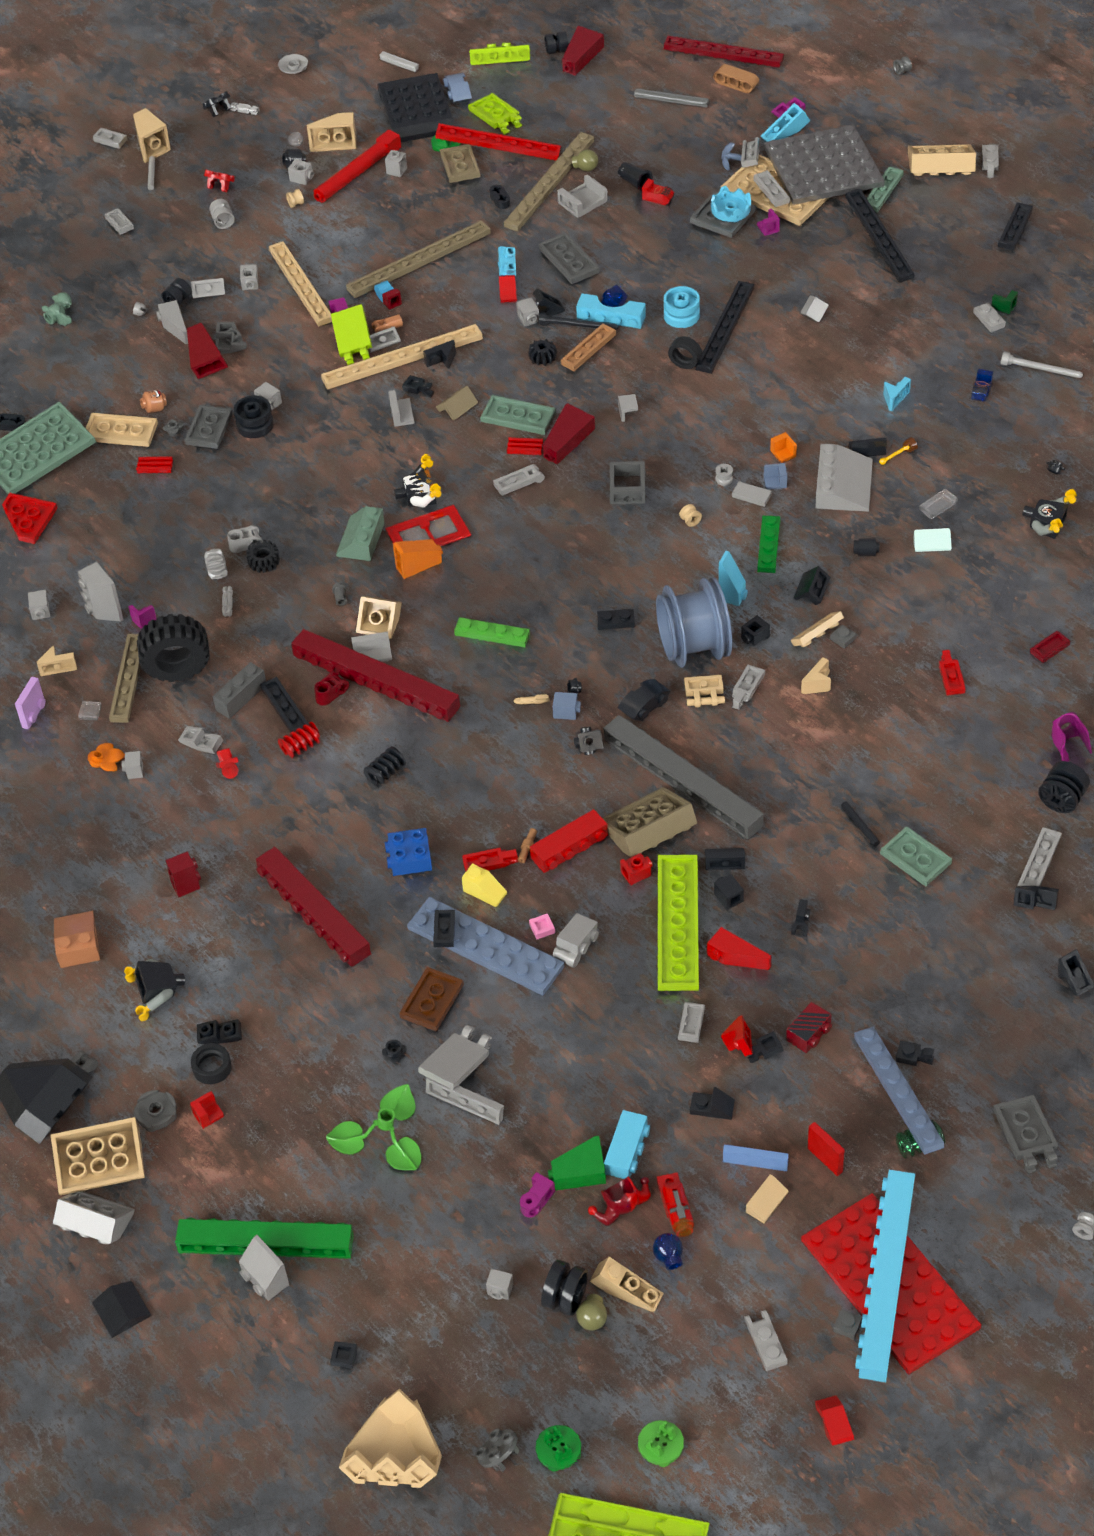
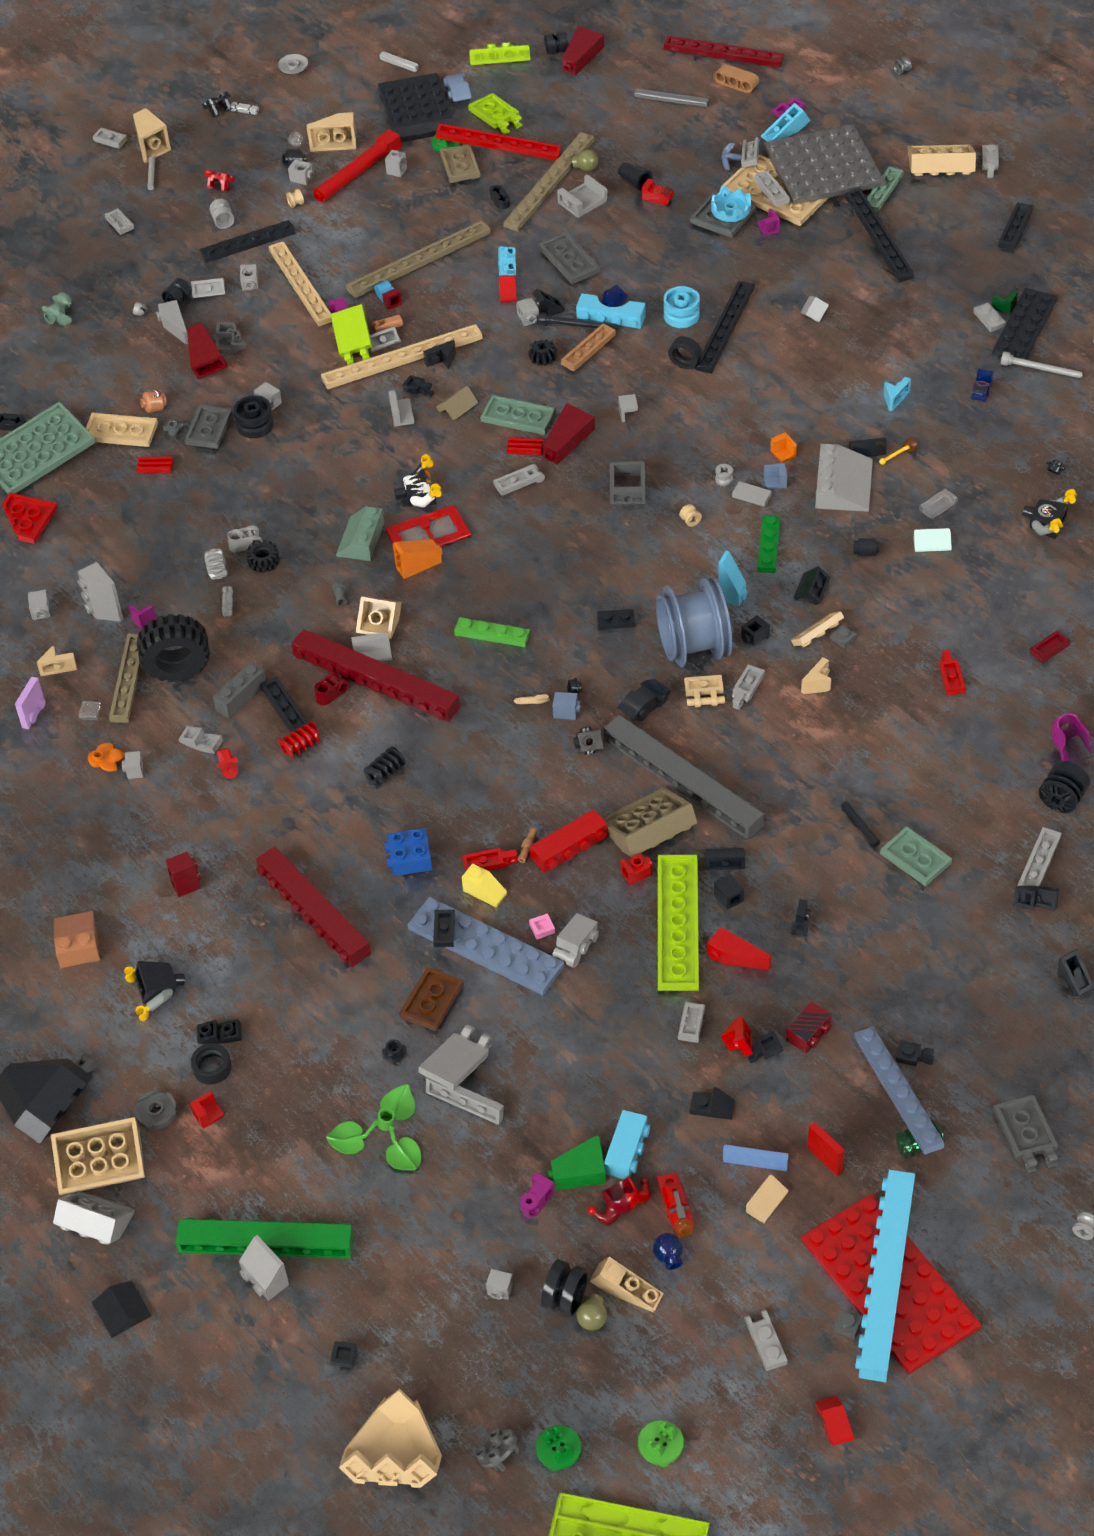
none -> black plate [200,220,295,263]
none -> black plate [992,288,1057,360]

